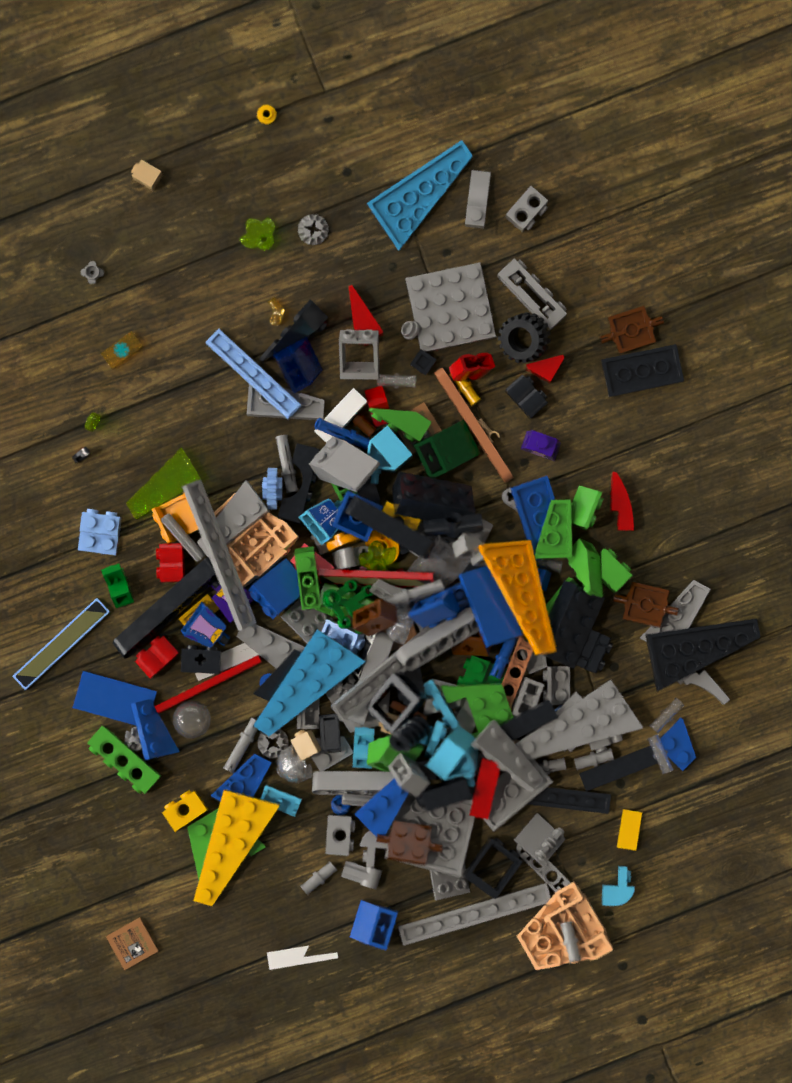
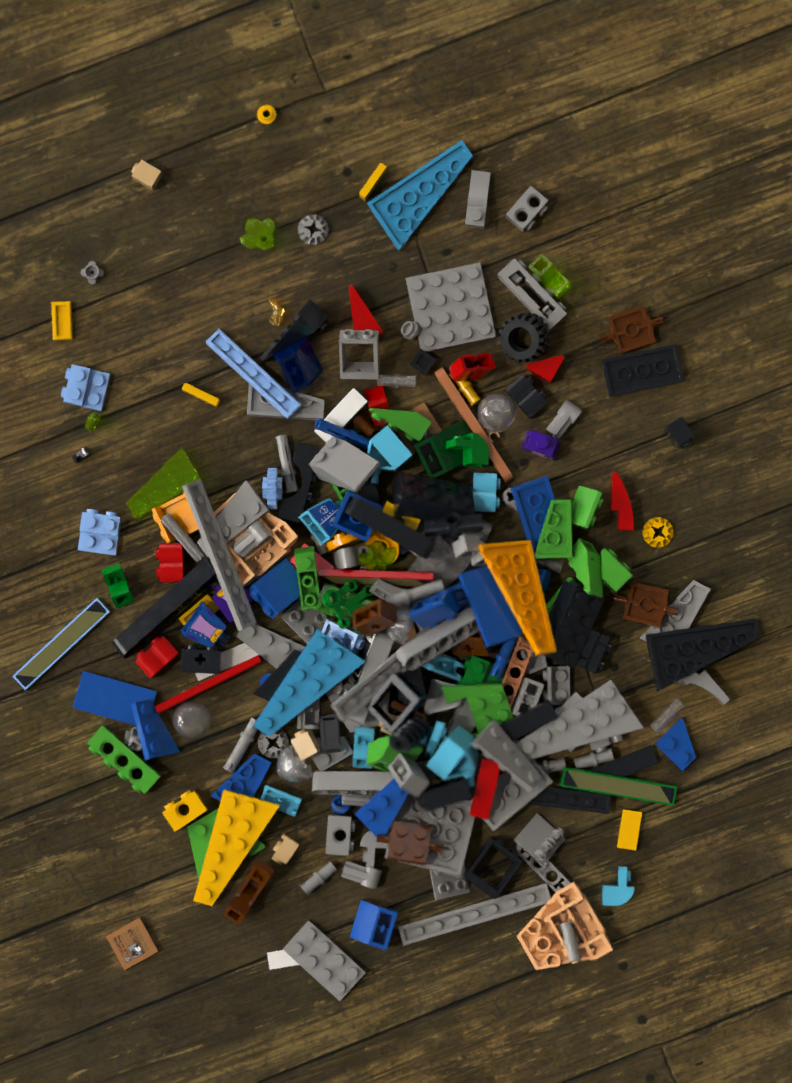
clear yellow tile [101,331,143,370] -> none
medium azure hinge [424,679,460,730] -> none
clear pin [647,734,674,774] -> none
none -> yellow tile [52,301,73,341]
none -> light blue plate [61,365,111,411]
none -> yellow tile [182,383,220,407]
none -> reddish brown arch [223,859,275,925]
none -> light grey piece [233,520,272,558]
none -> tan brick [271,834,299,865]
none -> light grey plate [283,920,366,1001]
none -> yellow tile [359,163,387,201]
none -> medium azure hinge [421,653,464,681]
none -> green brick [446,433,489,468]
none -> medium azure brick [473,473,500,512]
none -> clear cylinder [478,393,516,432]
none -> clear neon green brick [528,253,572,299]
none -> light grey piece [546,399,582,440]
none -> olive tile [560,766,677,806]
none -> yellow gear [643,517,674,548]
none -> black brick [664,417,694,449]

